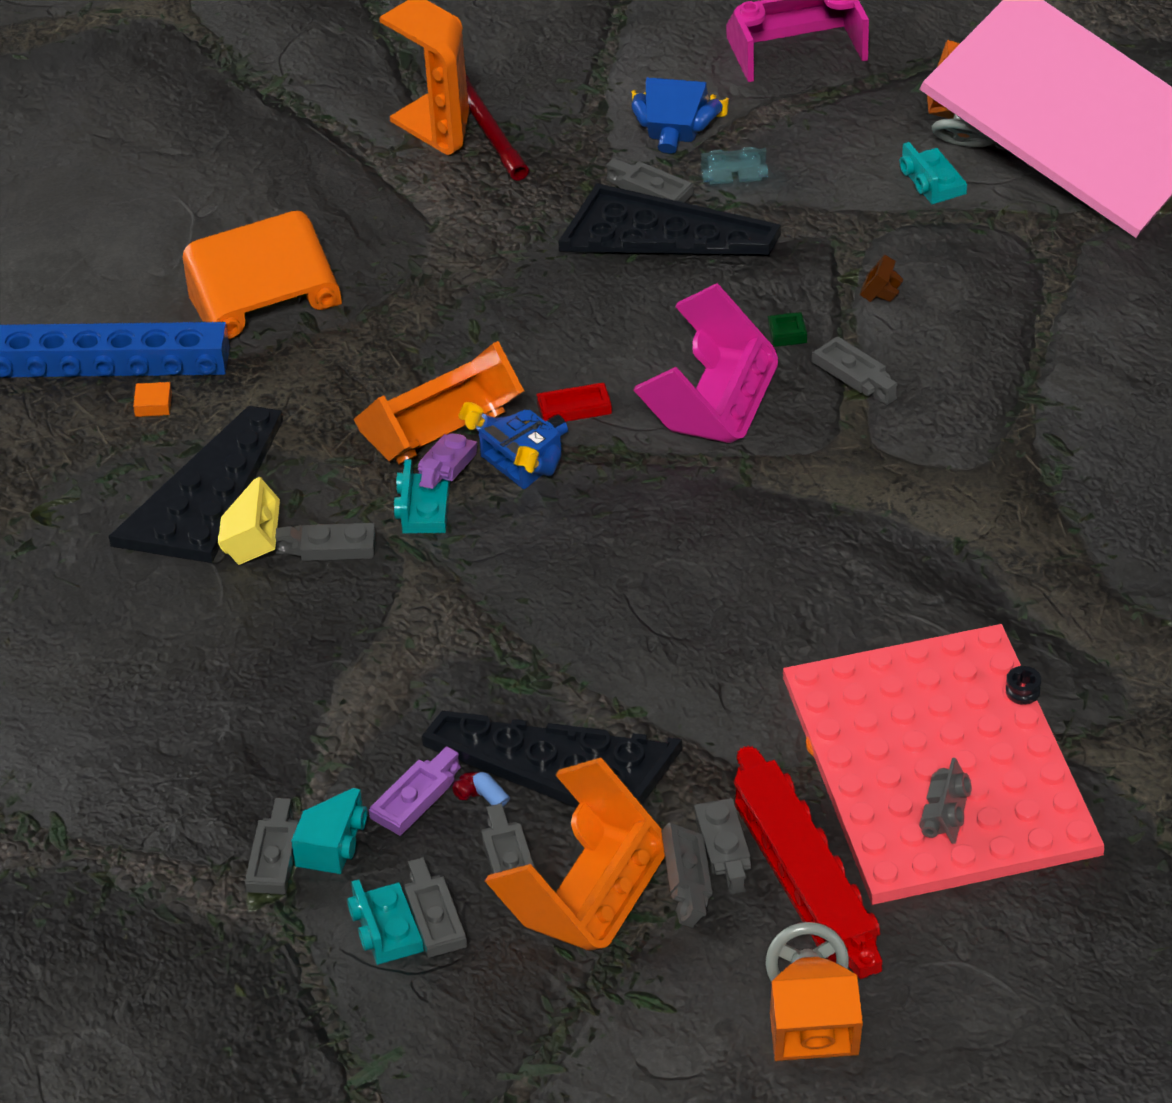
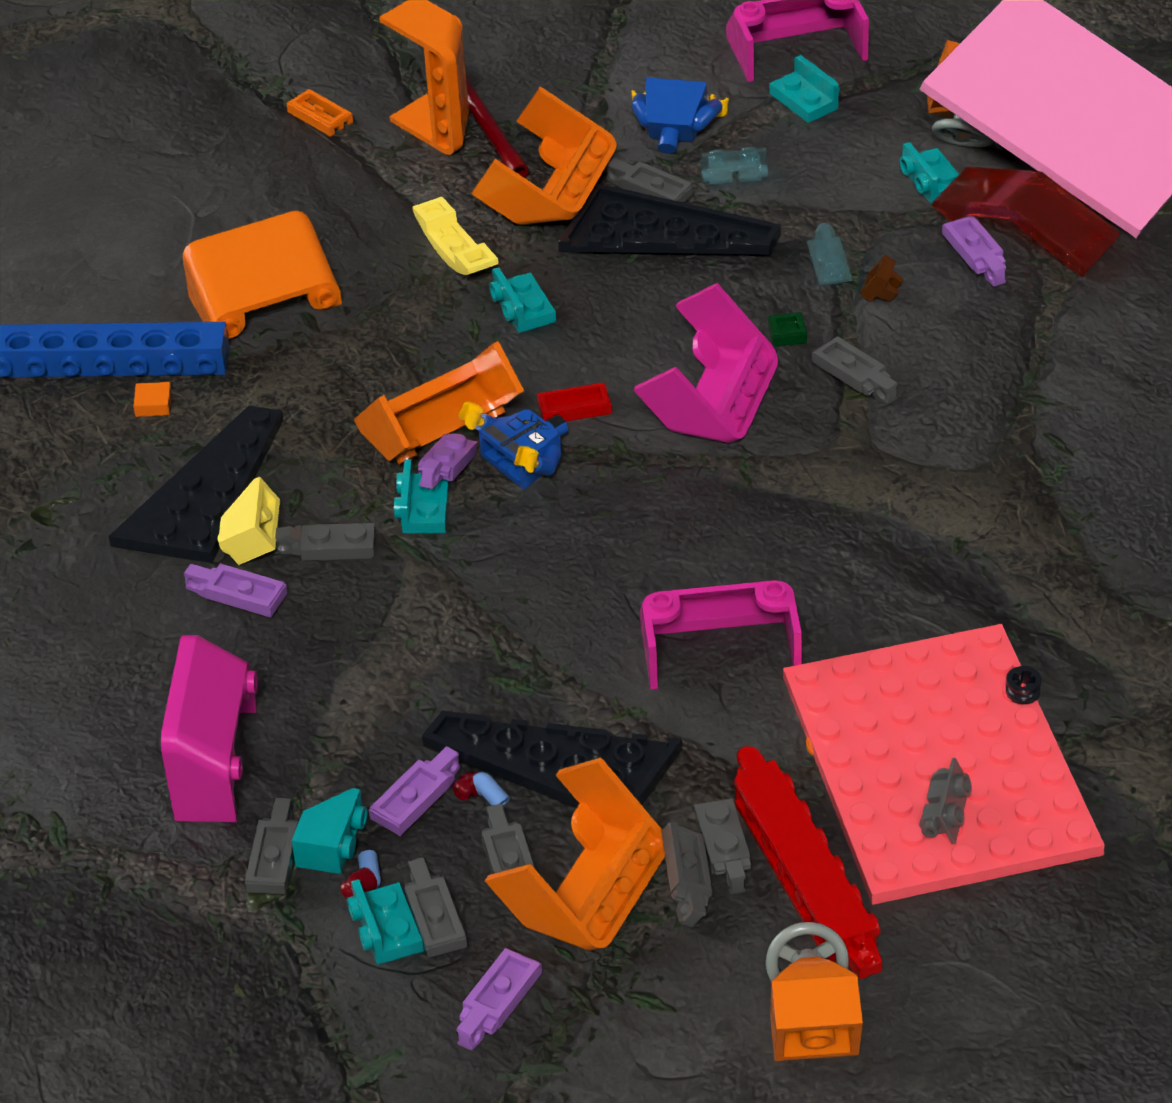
none -> dark pink windscreen [161,635,258,822]
none -> medium lavender hinge [184,563,287,618]
none -> orange tile [286,89,353,137]
none -> arm [340,850,381,899]
none -> light yellow slope [413,197,499,275]
none -> medium lavender hinge [457,948,542,1051]
none -> orange windscreen [471,86,617,225]
none -> teal bracket [489,267,556,333]
none -> dark pink windscreen [640,580,802,690]
none -> teal bracket [769,55,840,123]
none -> clear light blue hinge [807,223,852,285]
none -> clear red windscreen [931,166,1121,277]
none -> medium lavender hinge [942,215,1006,287]

